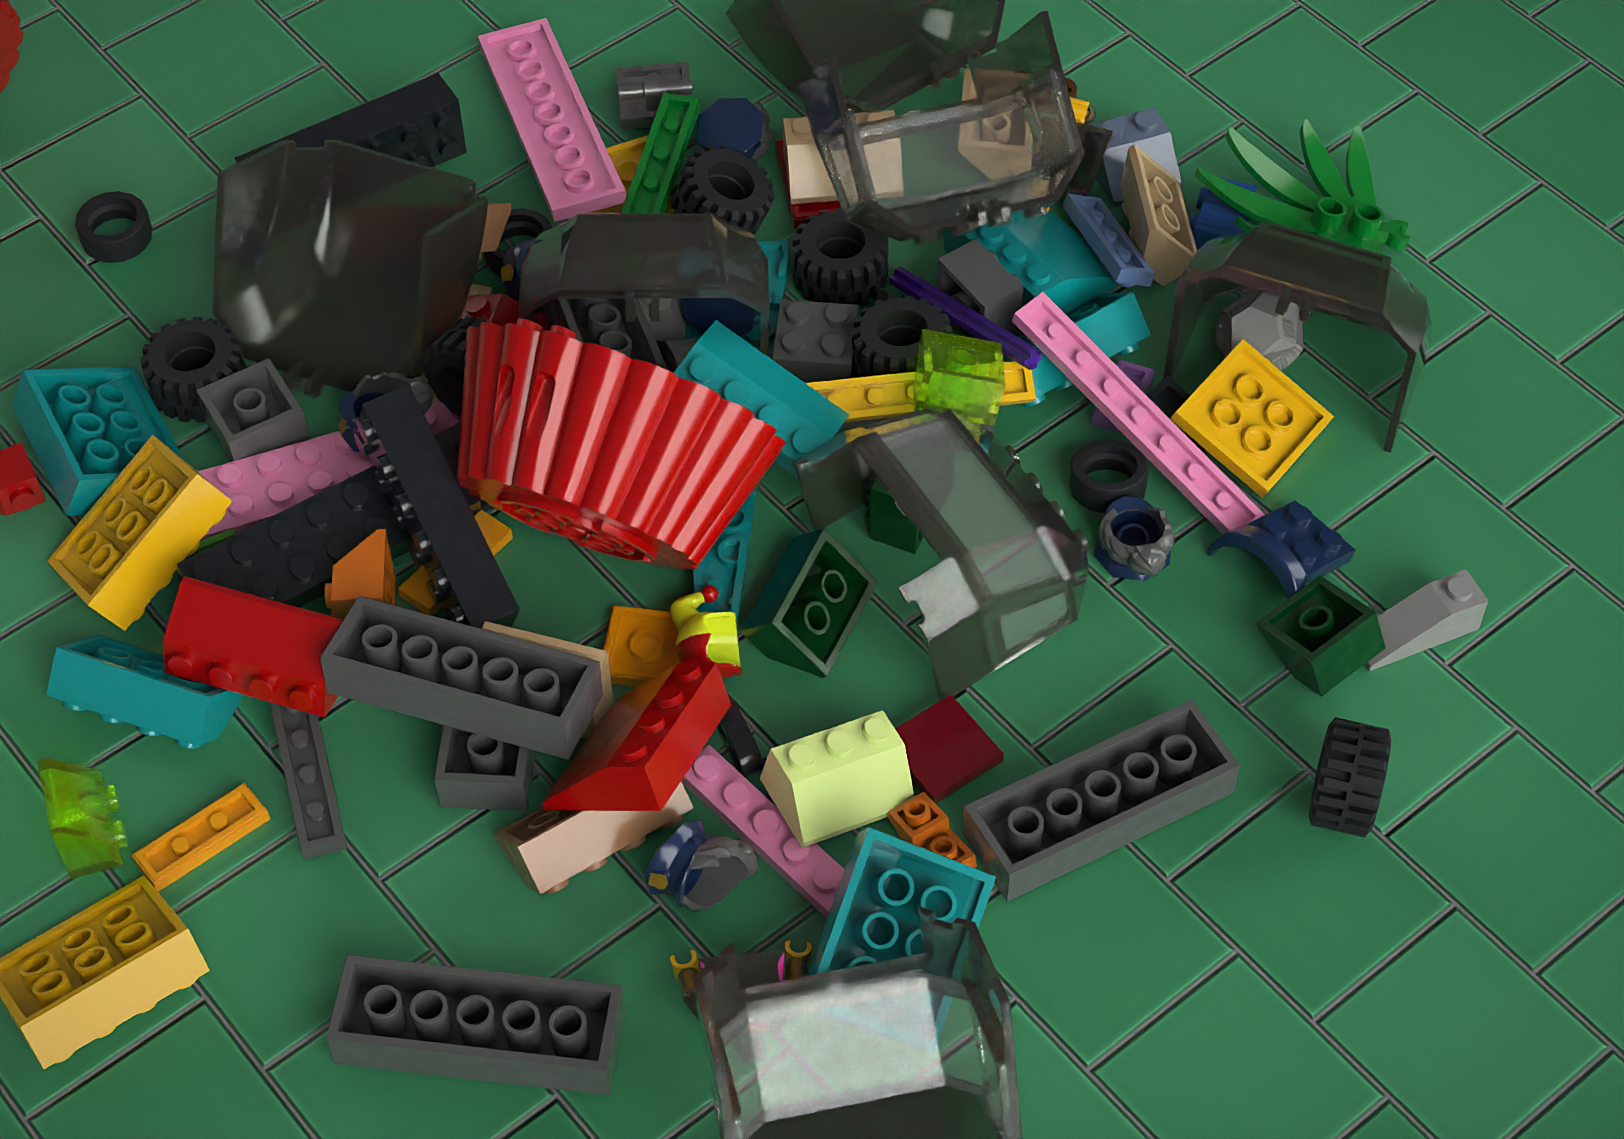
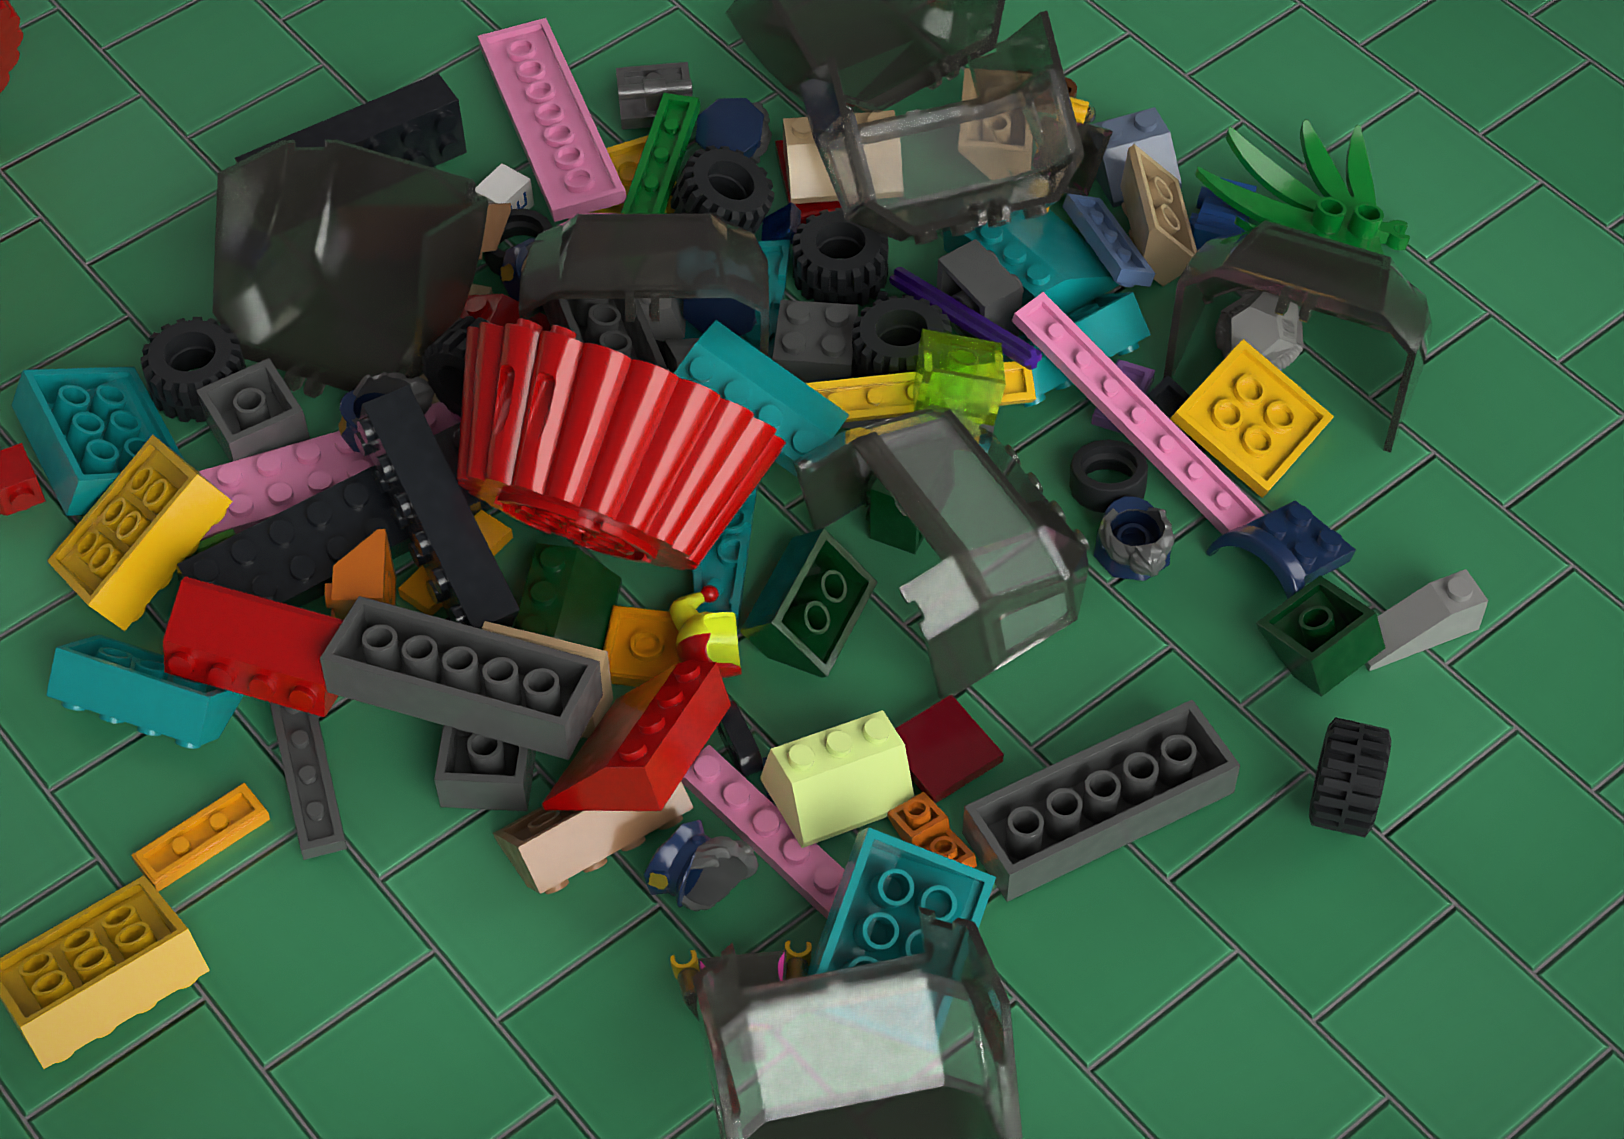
clear neon green slope [37,758,128,879] -> none
black tyre [75,191,152,263] -> none
dark grey brick [326,955,626,1095] -> none
none -> white brick [473,163,534,209]
none -> dark green slope [514,543,622,650]
none -> clear blue plate [761,202,801,244]

